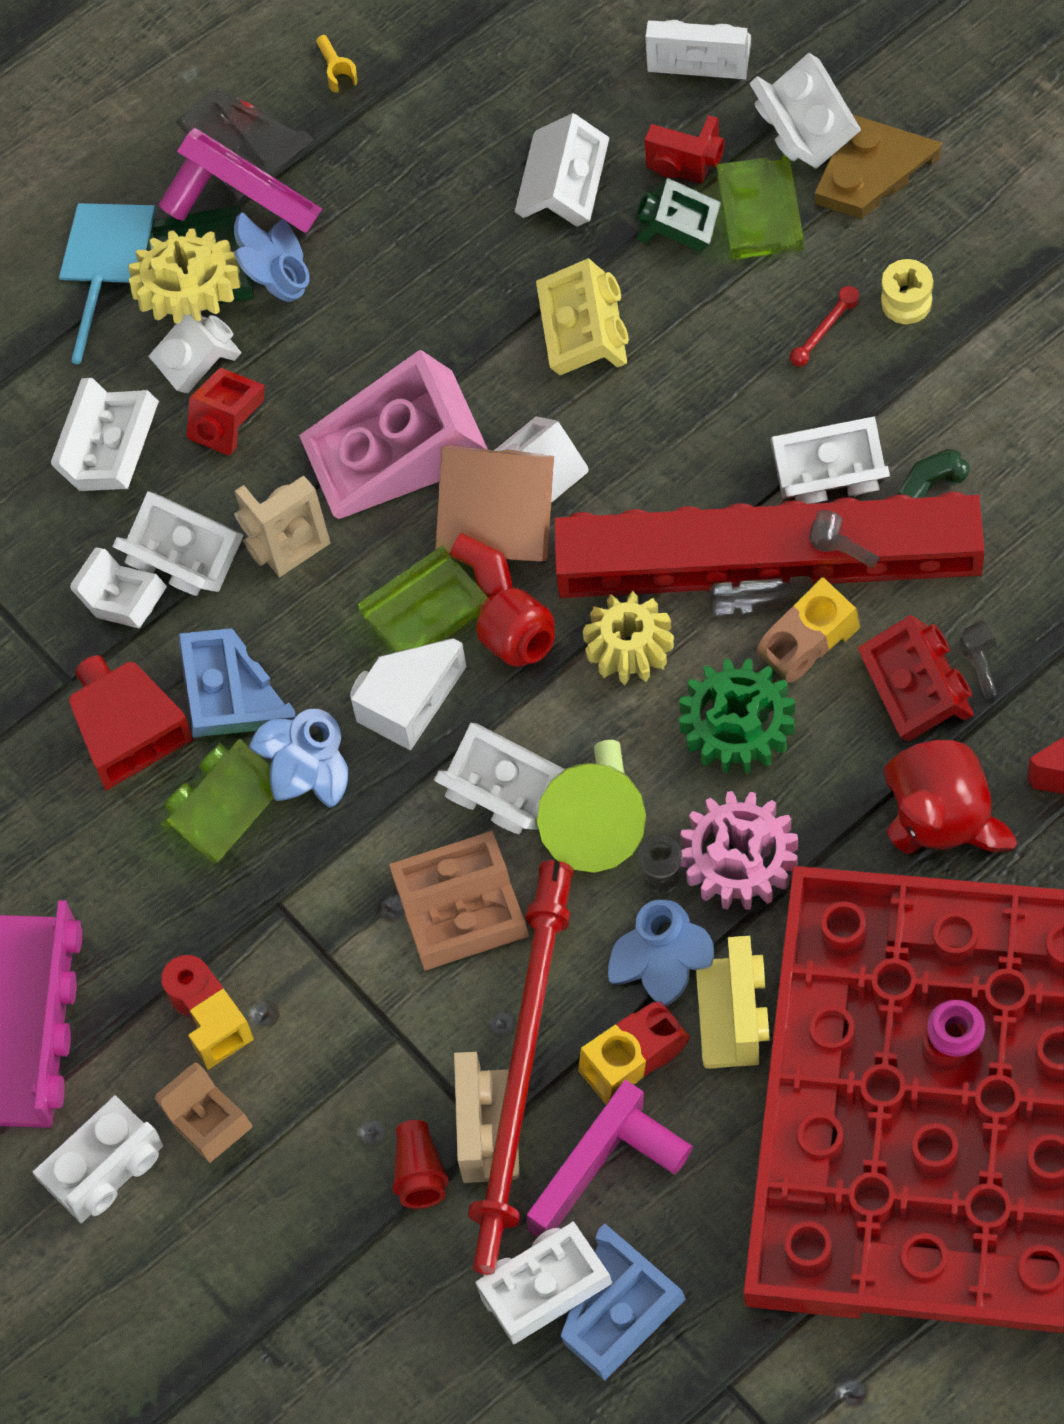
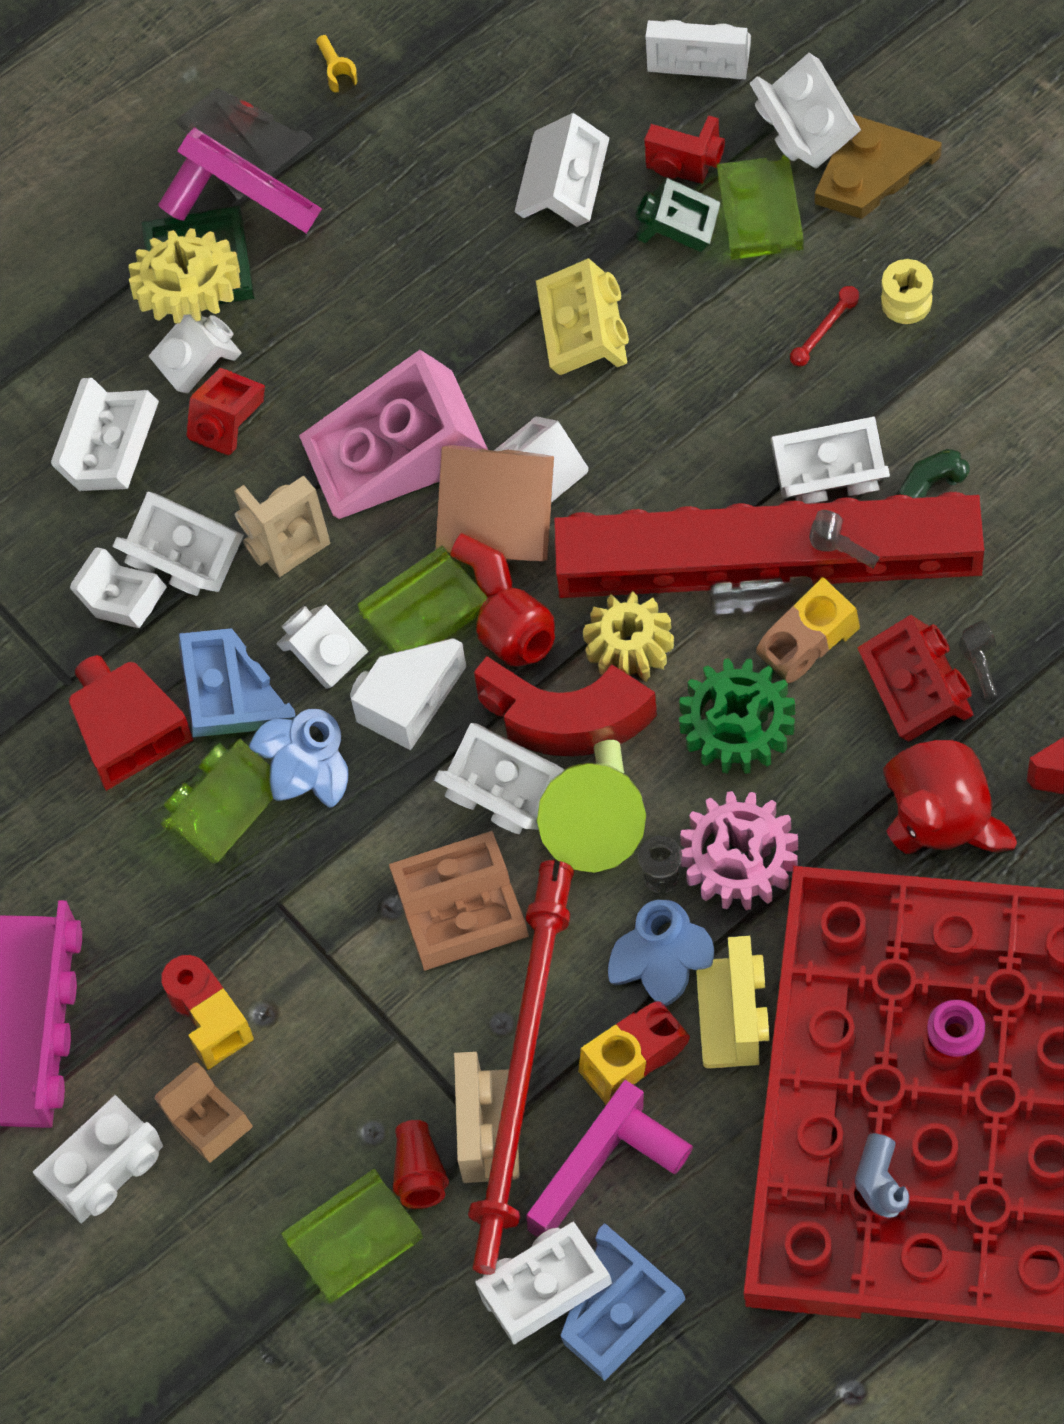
medium azure piece [59,203,157,365] -> none
medium blue plate [234,213,310,302] -> none
none -> white bracket [276,605,369,689]
none -> clear neon green plate [281,1168,423,1304]
none -> red arch [474,656,657,757]
none -> sand blue arm [855,1133,909,1218]

